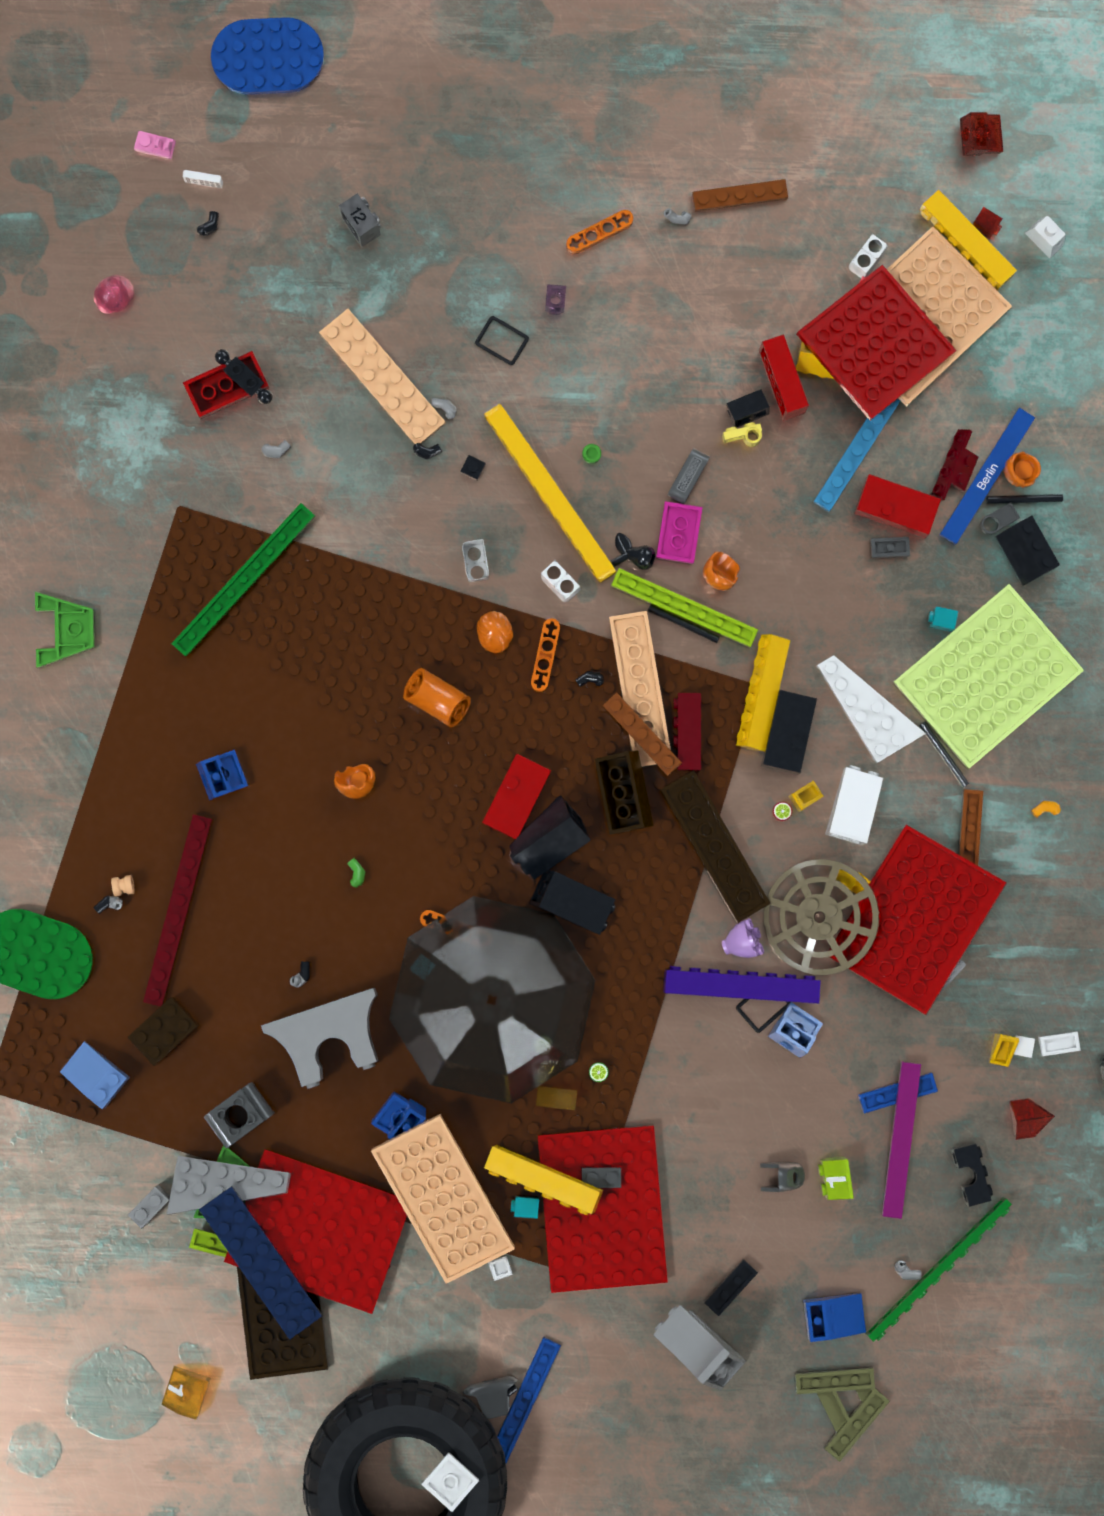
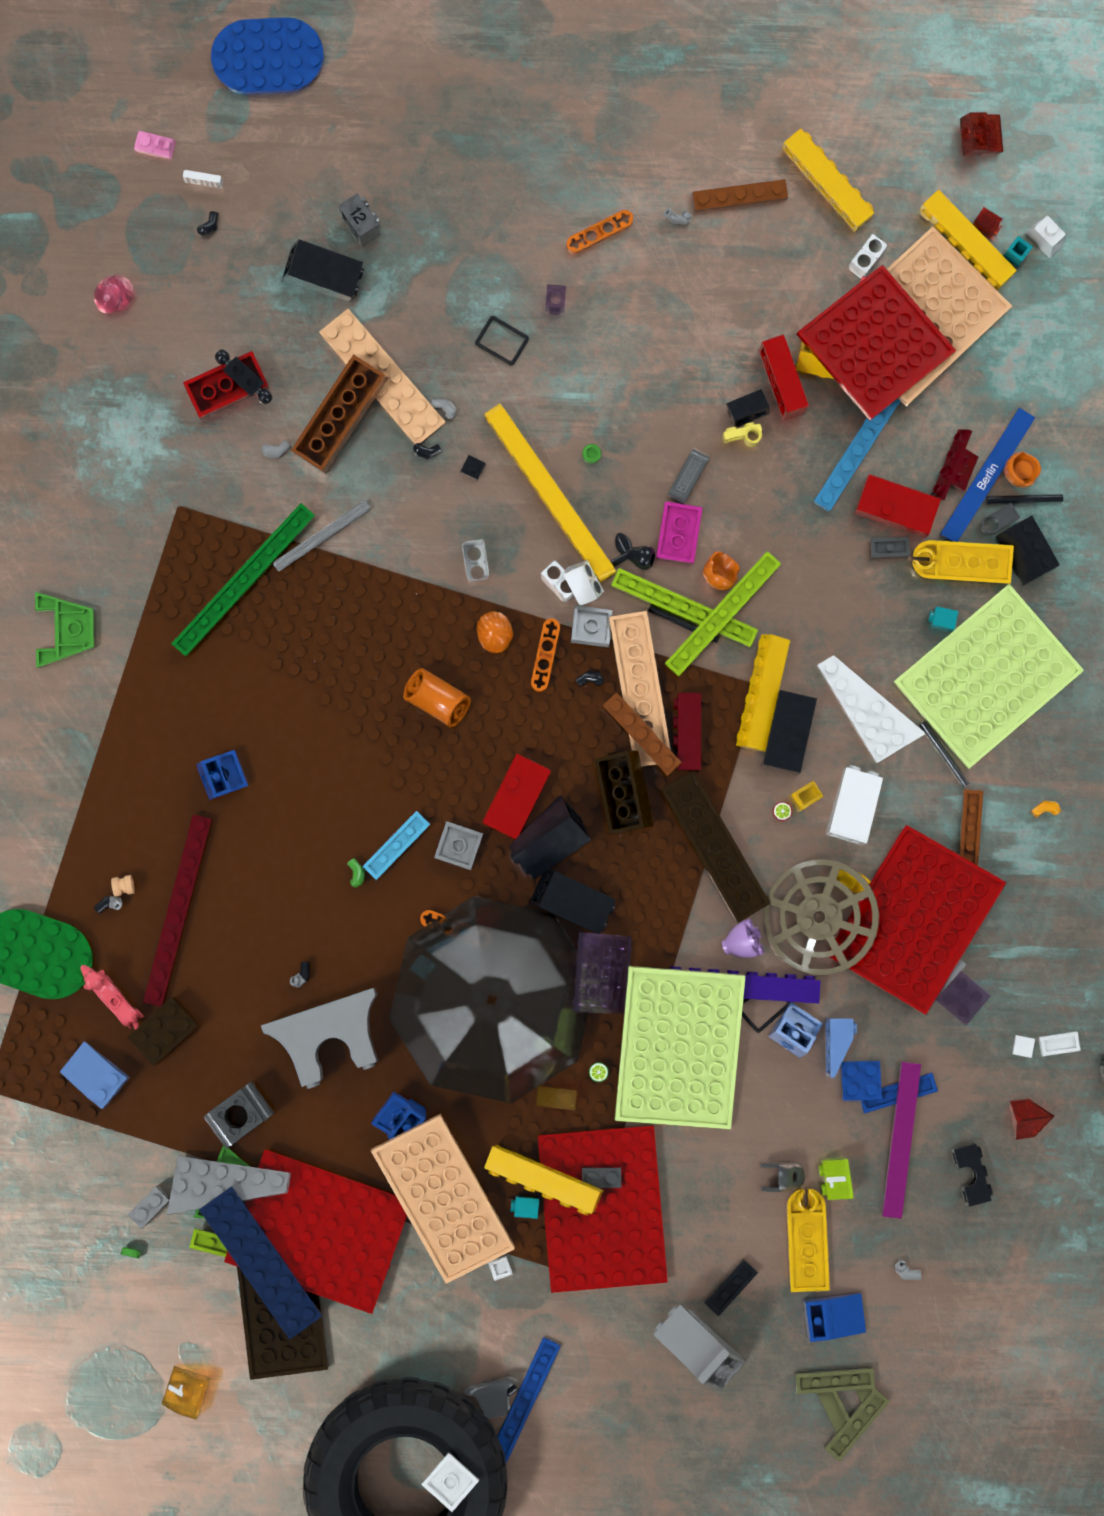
orange piece [334,764,375,799] -> none
green plate [865,1197,1012,1342] -> none
yellow slope [989,1033,1019,1067] -> none
none -> coral animal [80,965,144,1030]
none -> bright green tile [120,1247,141,1259]
none -> light grey axle [273,501,370,571]
none -> black slope [281,239,364,301]
none -> dark orange brick [291,354,388,474]
none -> medium azure plate [363,811,430,880]
none -> light grey plate [434,821,483,870]
none -> white piece [563,560,604,606]
none -> light grey plate [571,605,613,648]
none -> clear purple plate [573,932,632,1014]
none -> yellowish green plate [615,966,745,1129]
none -> lime plate [665,551,781,677]
none -> yellow brick [782,128,875,232]
none -> yellow plate [786,1188,830,1292]
none -> medium blue slope [825,1018,857,1078]
none -> blue plate [841,1061,882,1102]
none -> yellow plate [912,540,1014,584]
none -> clear purple plate [936,971,991,1025]
none -> teal brick [1003,236,1033,268]

